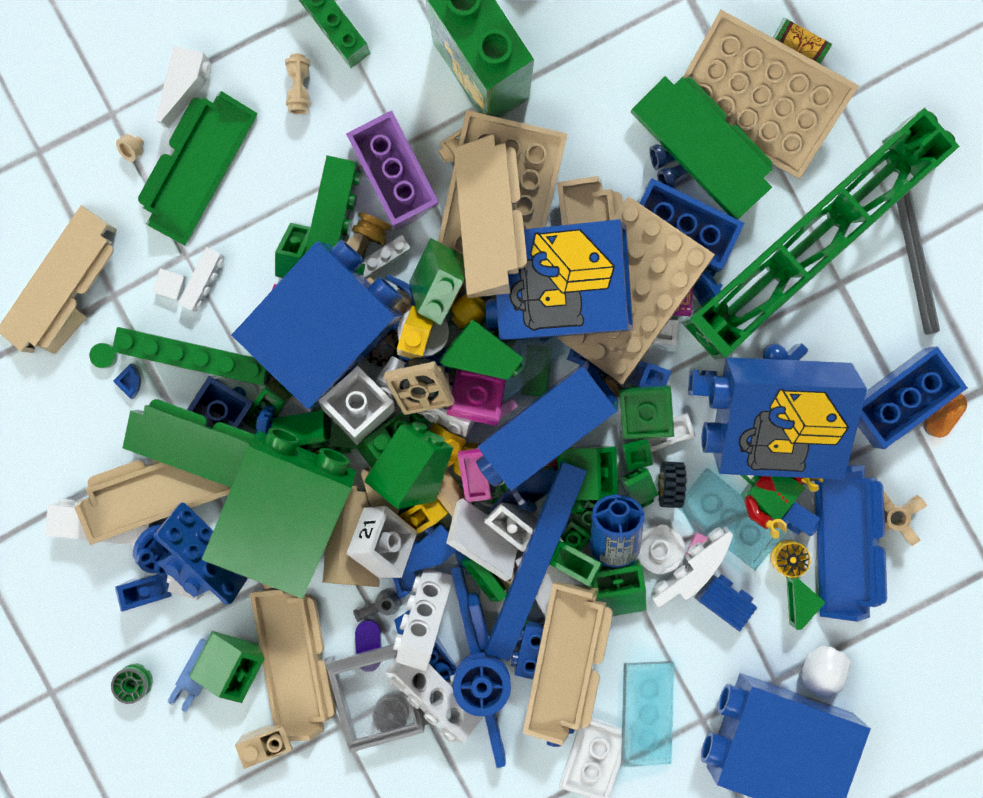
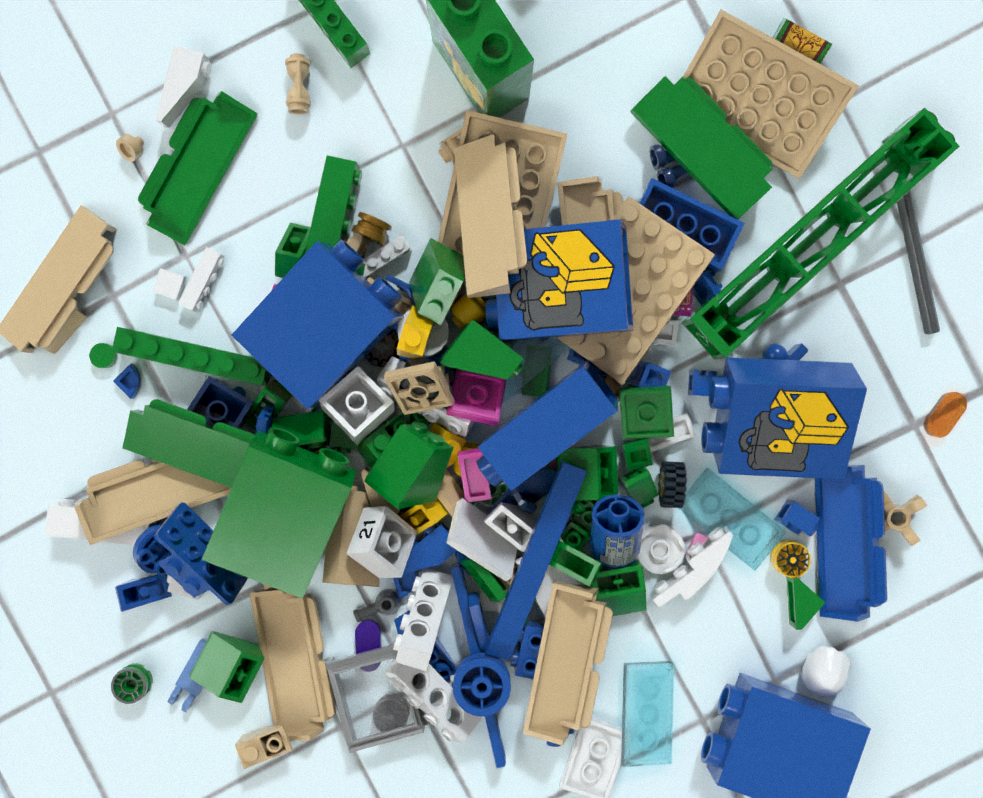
medium lavender slope [346,110,439,231] -> none
bright pink tile [499,399,518,420] -> none
blue brick [694,574,757,632] -> none
torso [740,475,823,539] -> none
blue brick [858,346,968,449] -> none

